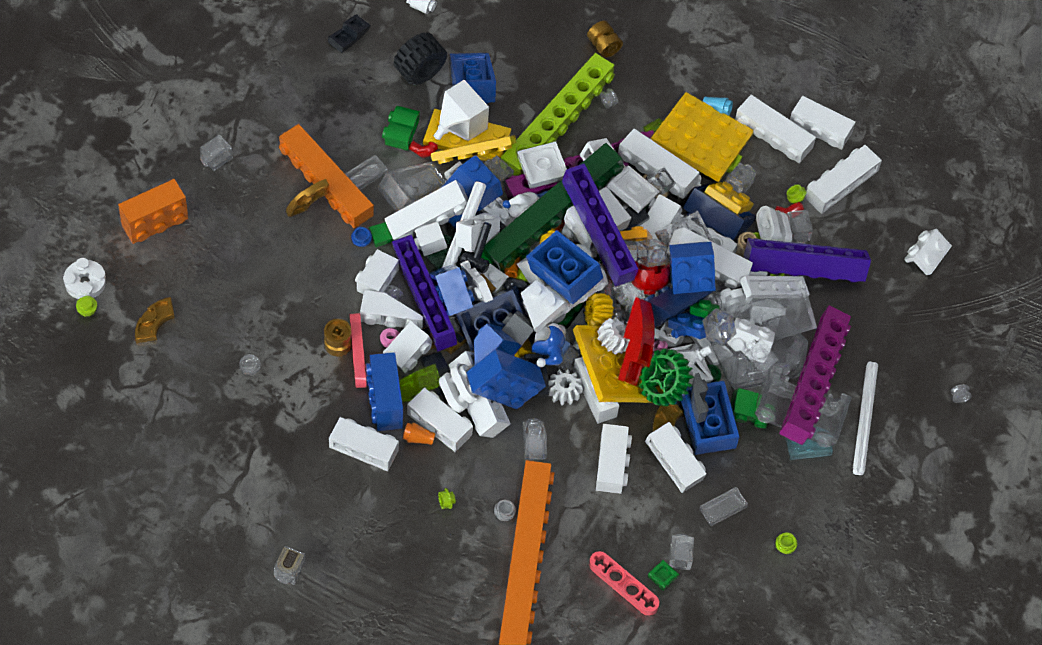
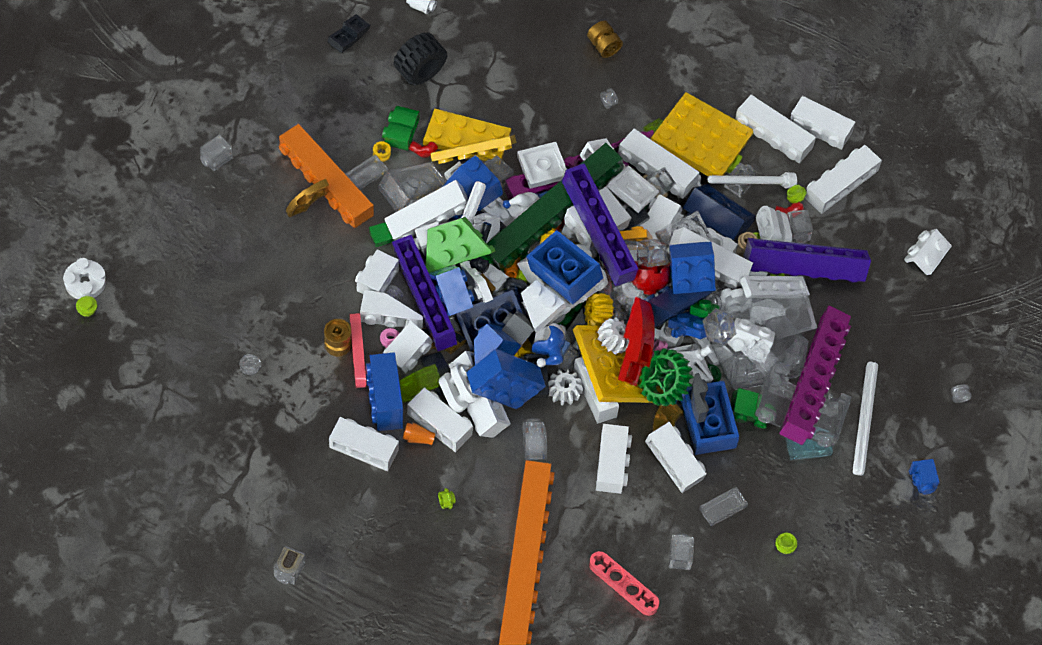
orange brick [118,179,188,244] -> none
pearl gold tile [135,297,174,344] -> none
blue plate [351,227,372,247] -> none
white piece [433,80,489,141] -> none
blue slope [450,53,496,104] -> none
light grey plate [494,500,516,521] -> none
lime brick [500,53,615,176] -> none
green tile [647,560,679,591] -> none
medium azure cone [703,96,733,116] -> none
yellow plate [705,182,754,214] -> none
none -> yellow bush [373,141,391,162]
none -> wing [426,217,495,273]
none -> white piece [707,172,797,188]
none -> blue brick [909,459,939,495]

